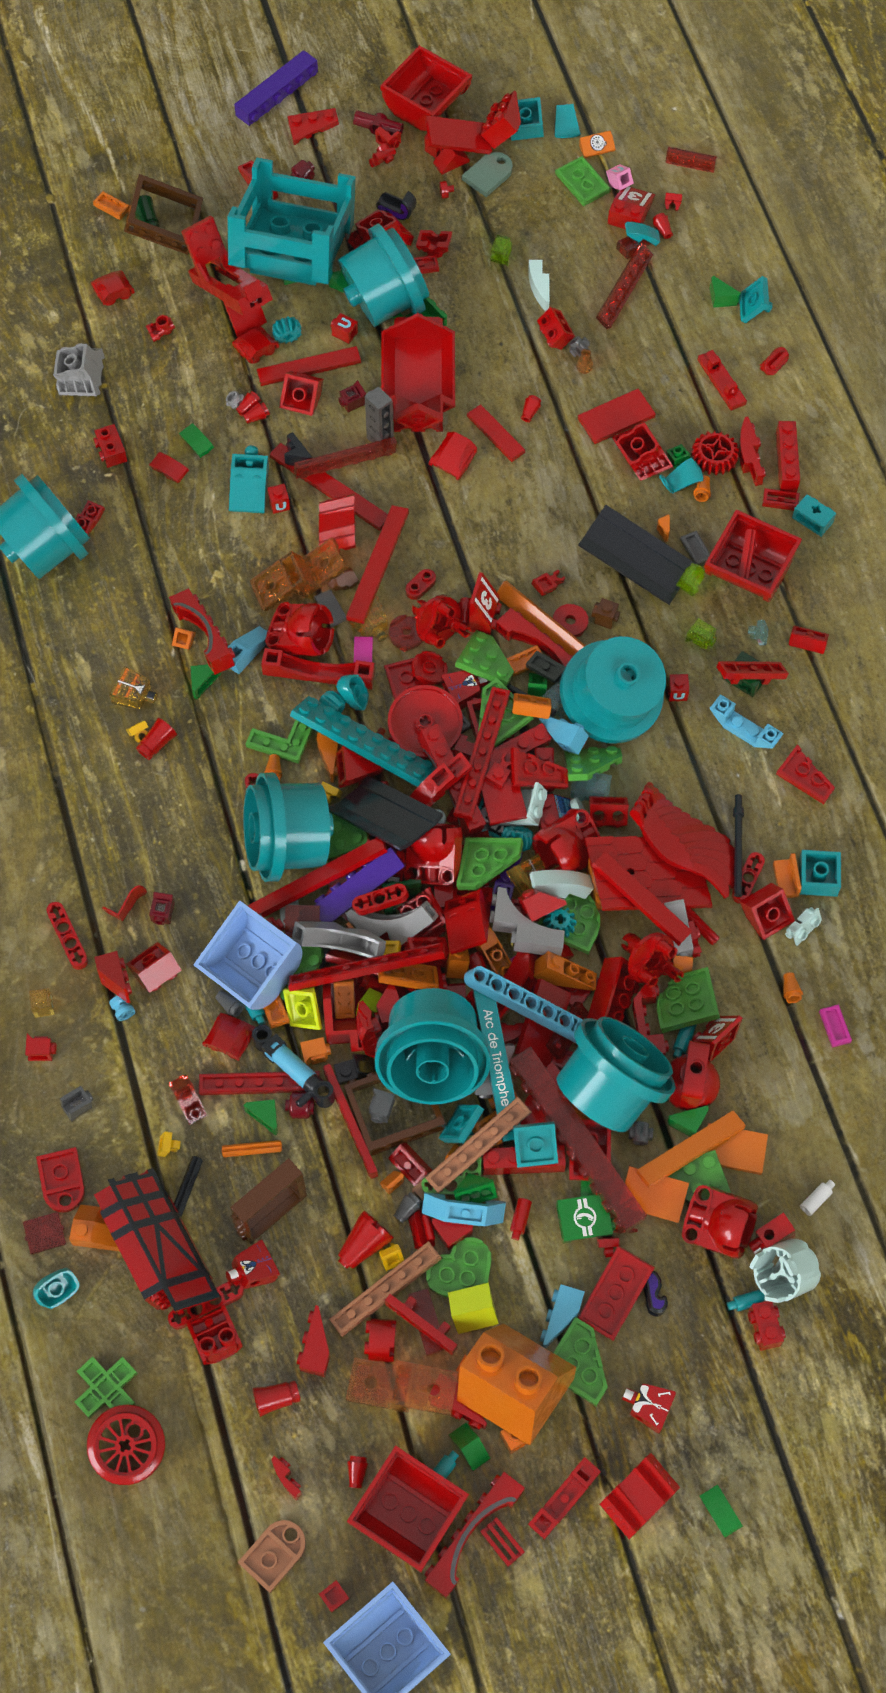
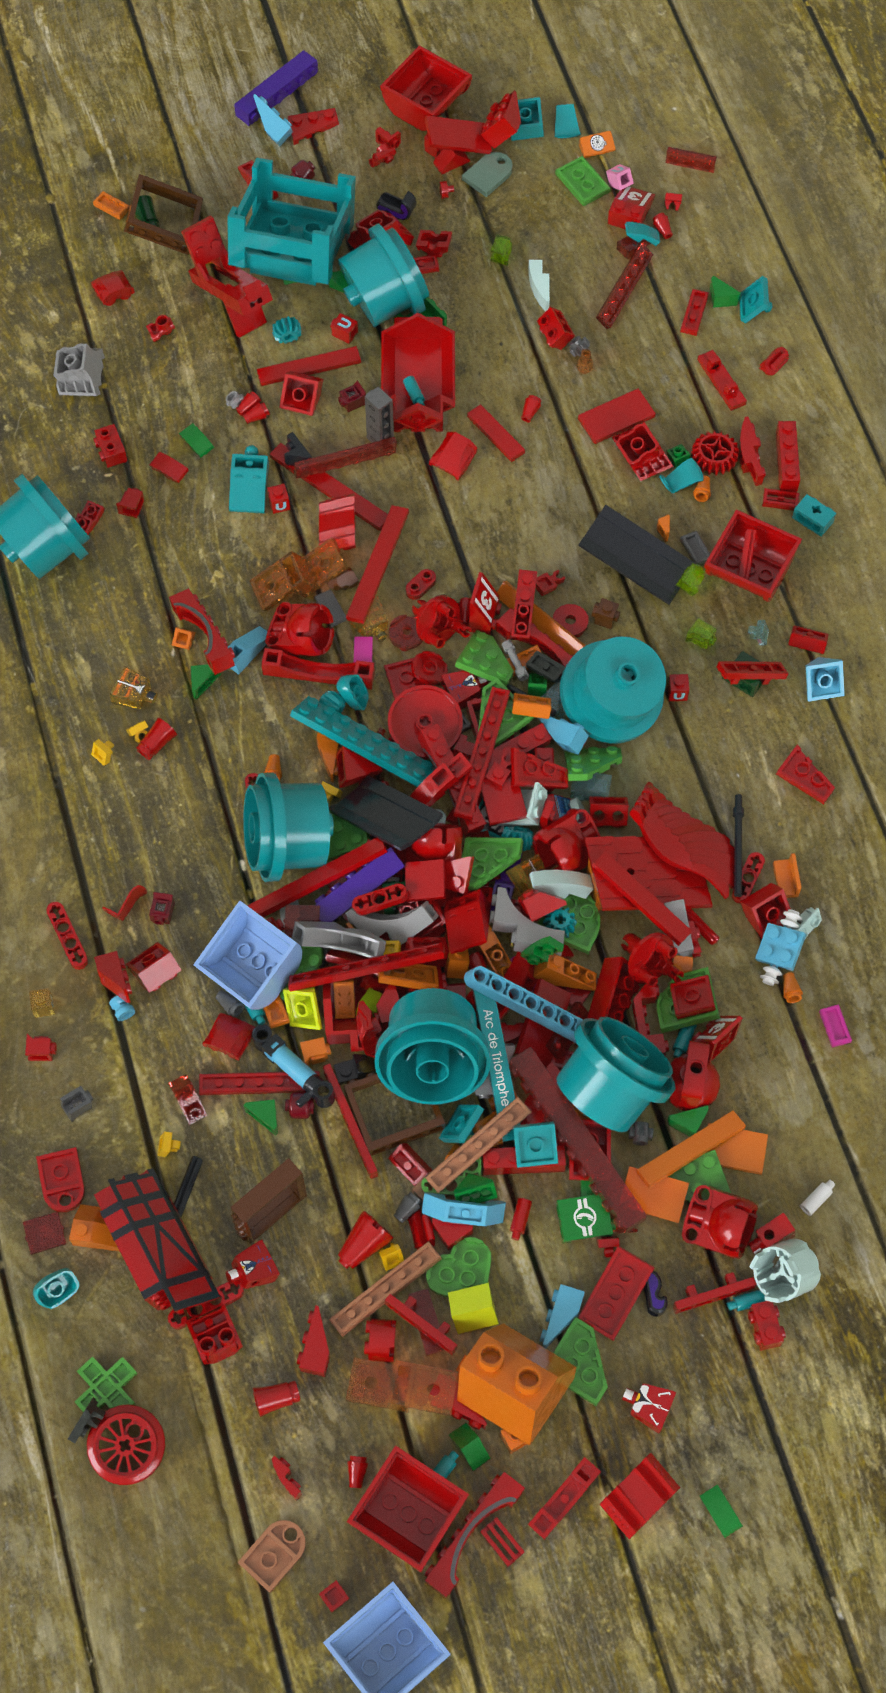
orange axle [222,1140,282,1157] -> none
red slope [232,326,279,364] -> none
bright green plate [246,720,313,764] -> none
dark red piece [353,110,404,136] -> none
dark grey window [369,1088,395,1123] -> none
orange slope [380,1171,404,1194] -> none
medium azure slope [710,694,784,749] -> none
teal brick [799,850,841,897] -> none
none -> pearl dark grey plate [68,1397,106,1443]
none -> yellow tile [91,739,114,766]
none -> red window [116,488,145,518]
none -> medium azure slope [254,94,293,146]
none -> teal cylinder [403,376,425,405]
none -> red tile [405,859,446,902]
none -> red wing [445,856,474,894]
none -> light grey bar [502,640,529,681]
none -> red slope [511,569,537,639]
none -> green slope [520,936,564,965]
none -> red plate [540,800,557,827]
none -> red tile [670,975,716,1019]
none -> red hinge [673,1272,757,1314]
none -> red tile [680,289,709,336]
none -> medium azure plate [755,909,806,986]
none -> medium azure slope [805,657,844,701]

